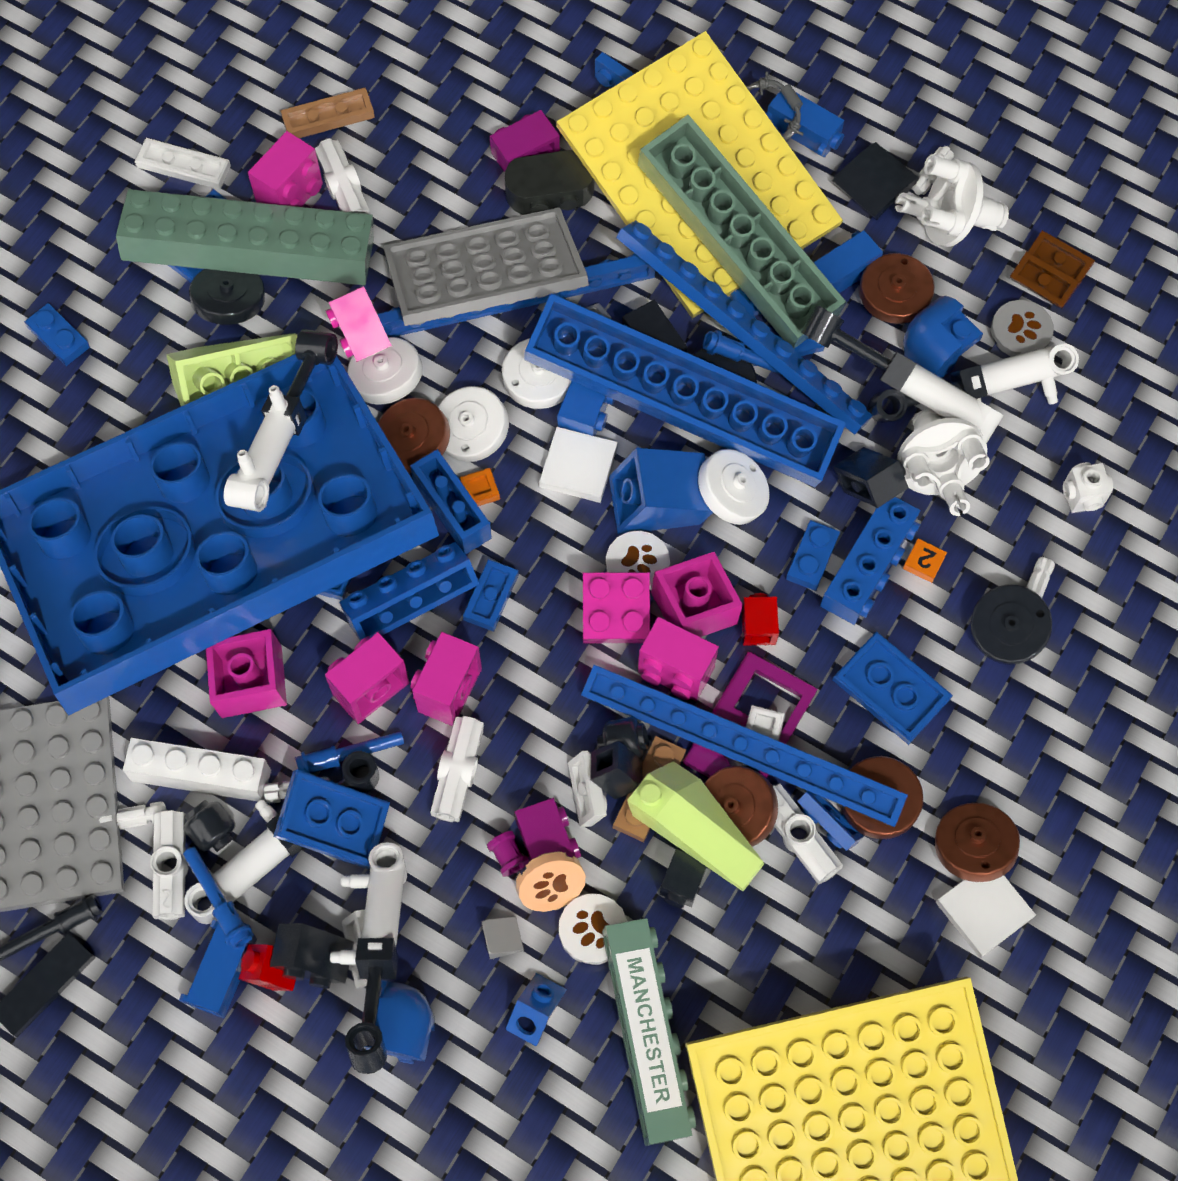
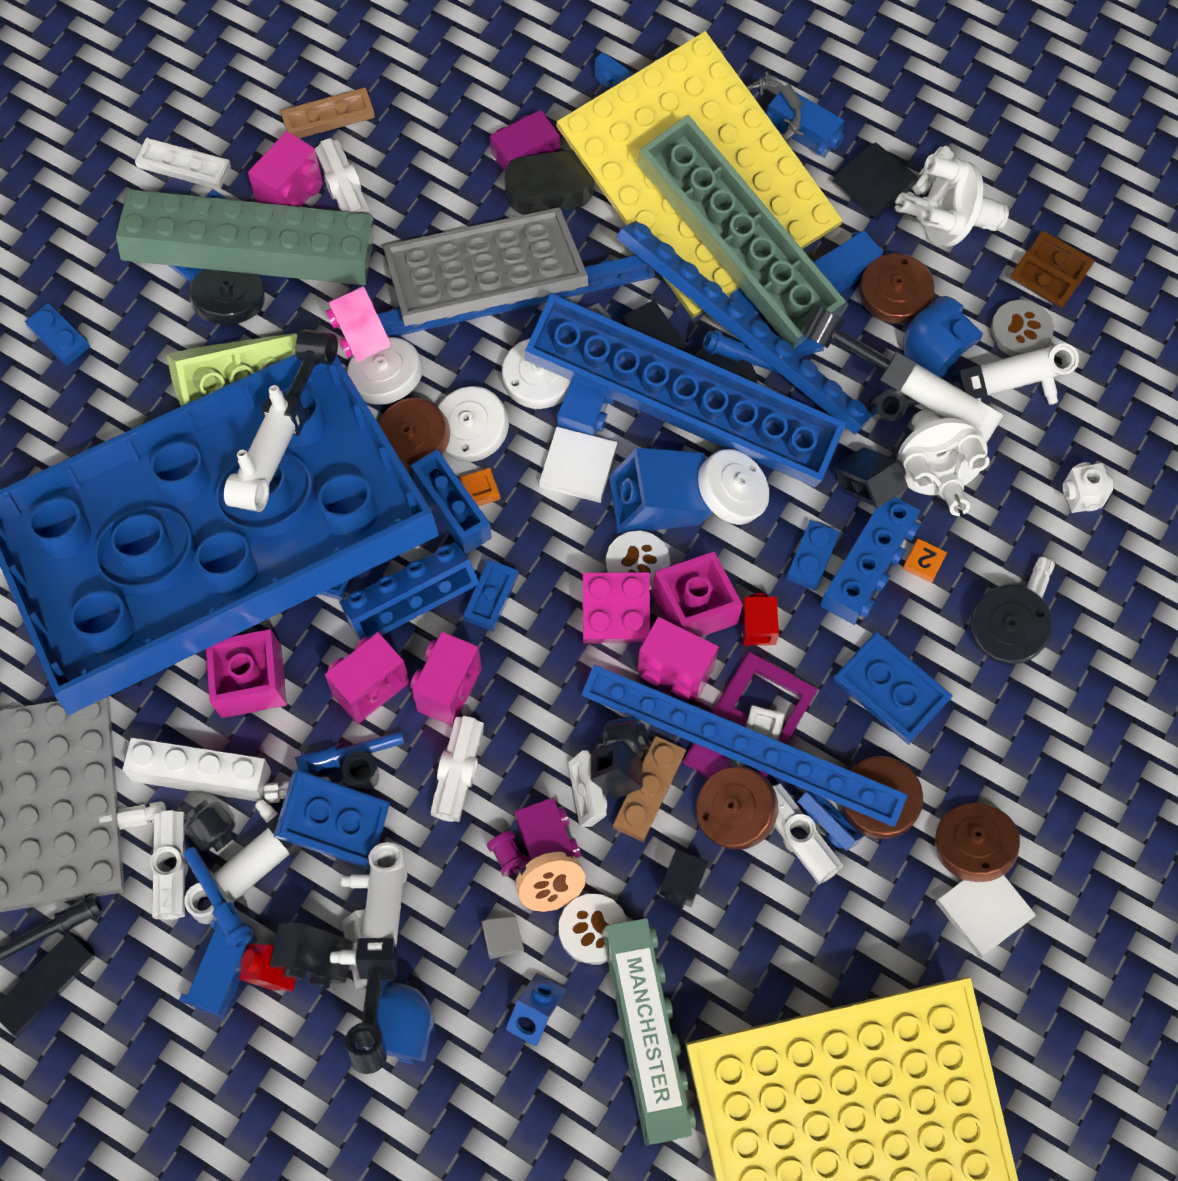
yellowish green wedge [627,761,764,891] -> none

